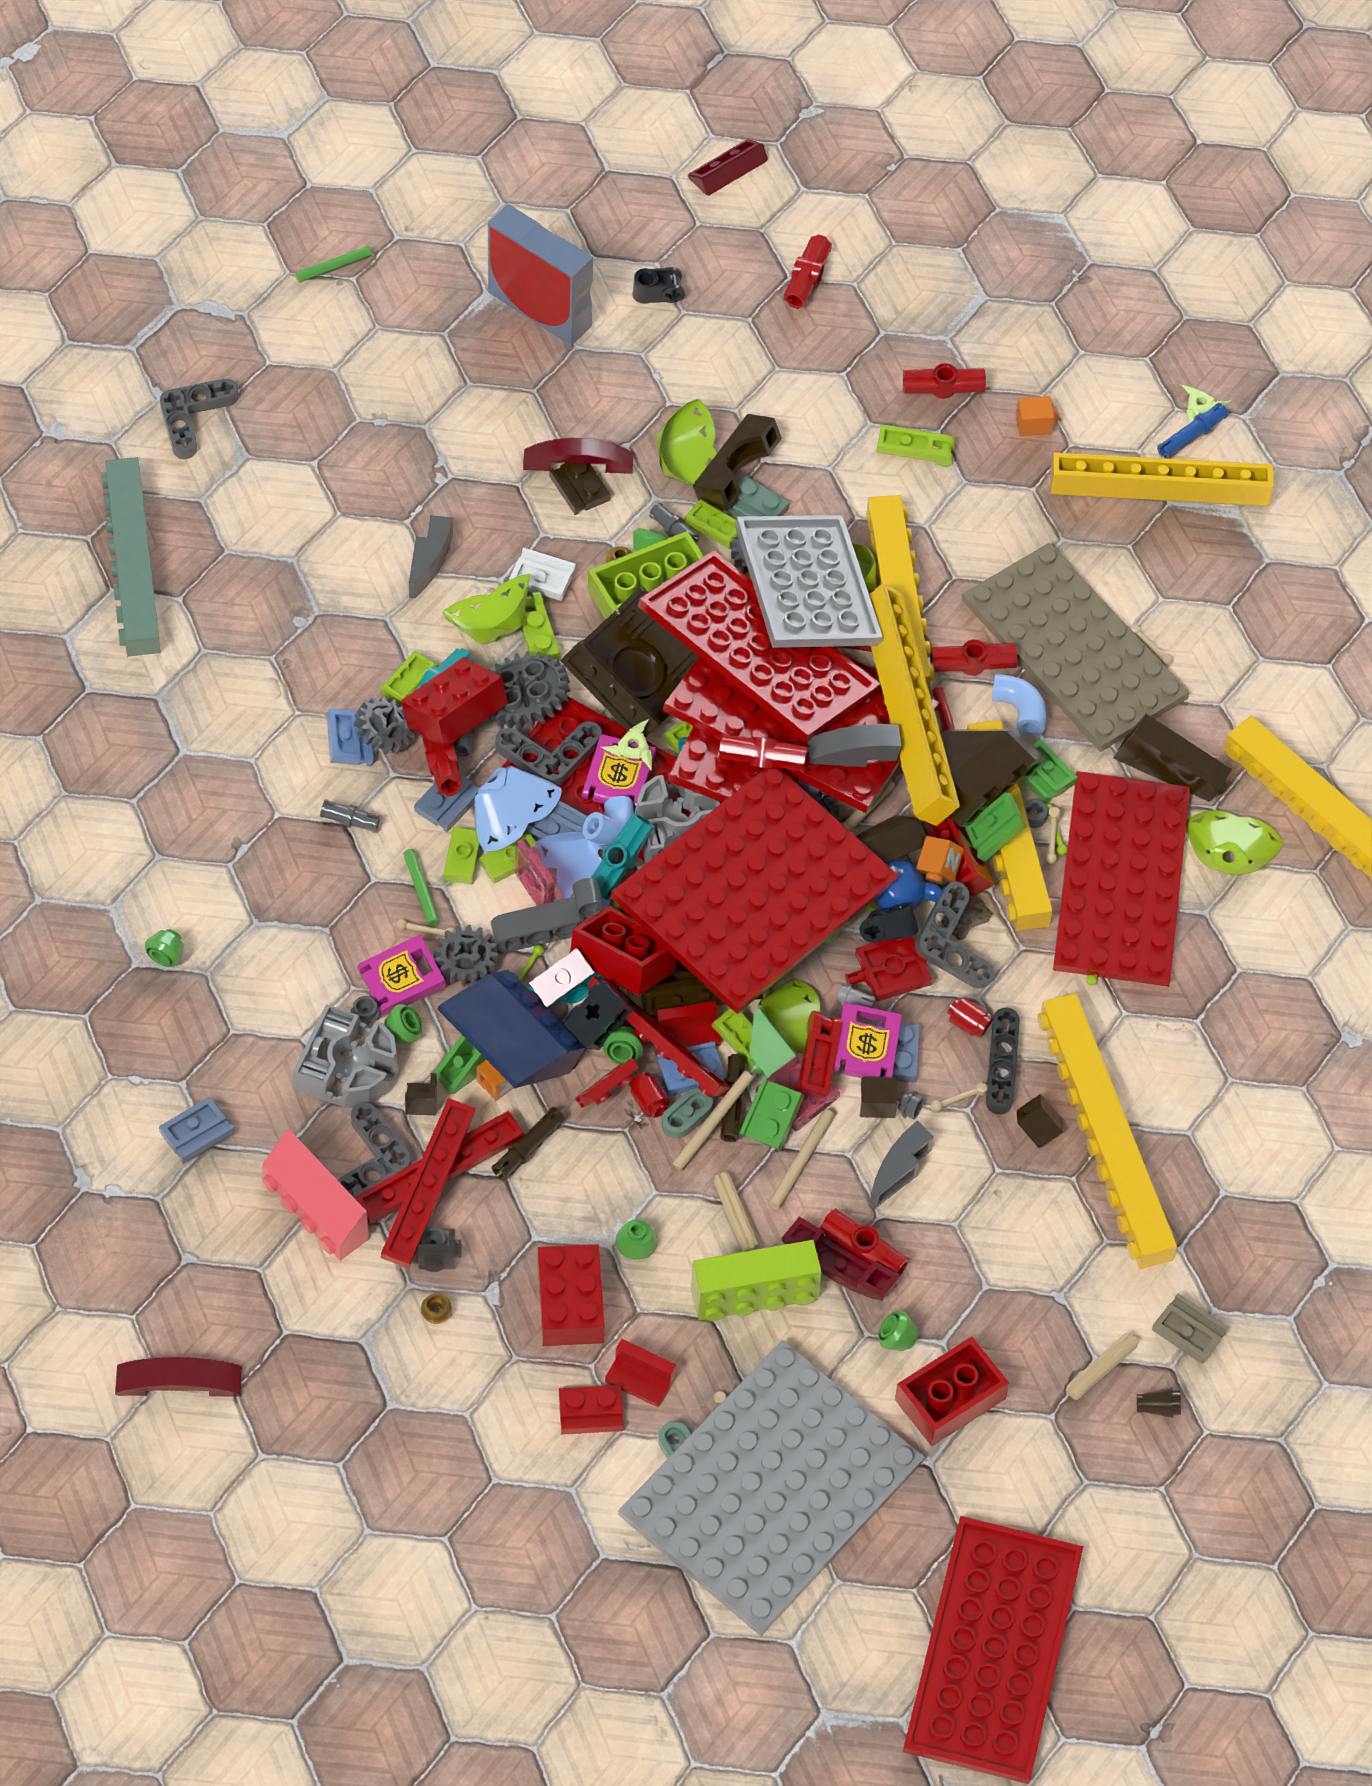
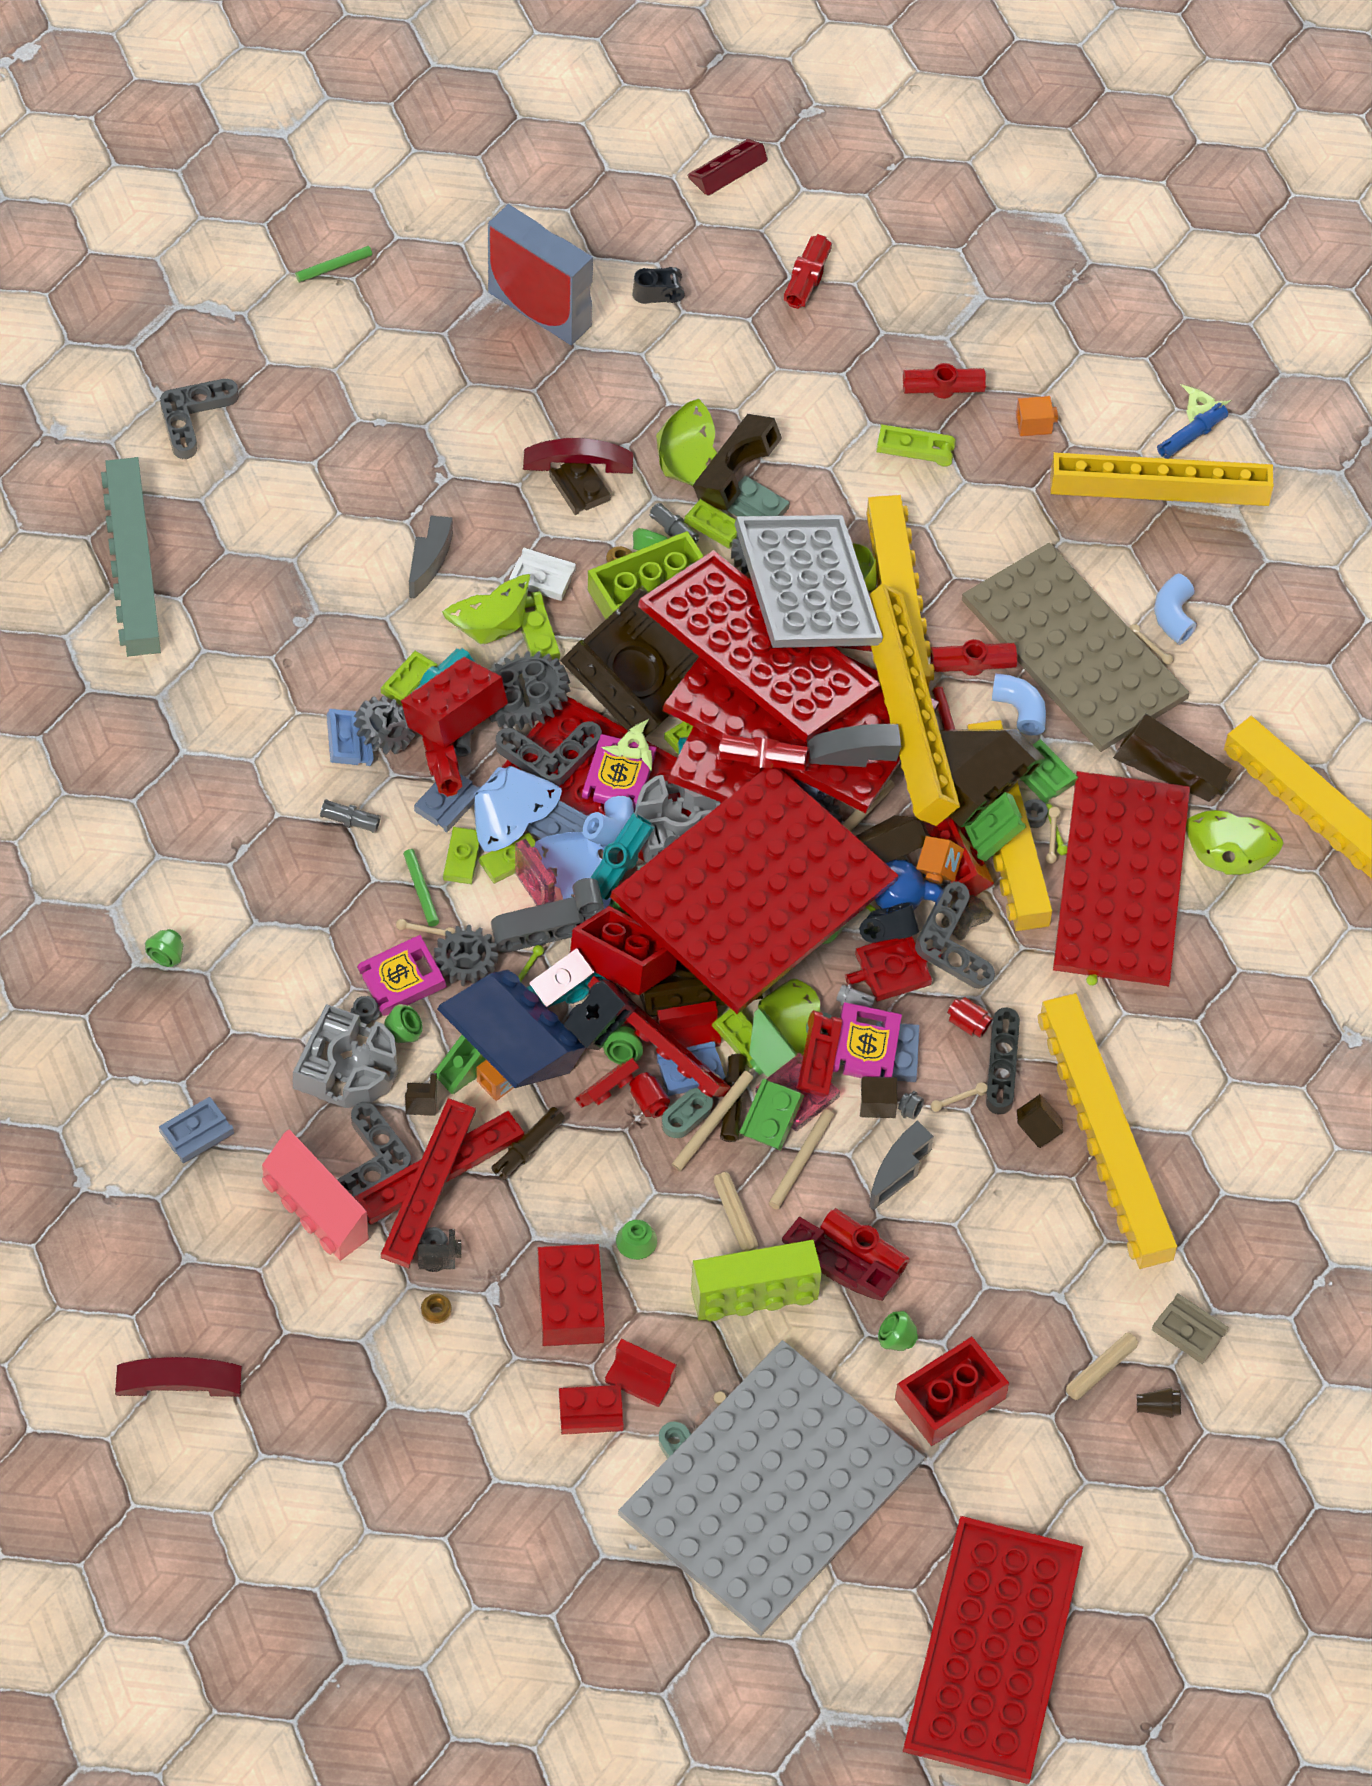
none -> light blue cylinder [1154,573,1197,645]

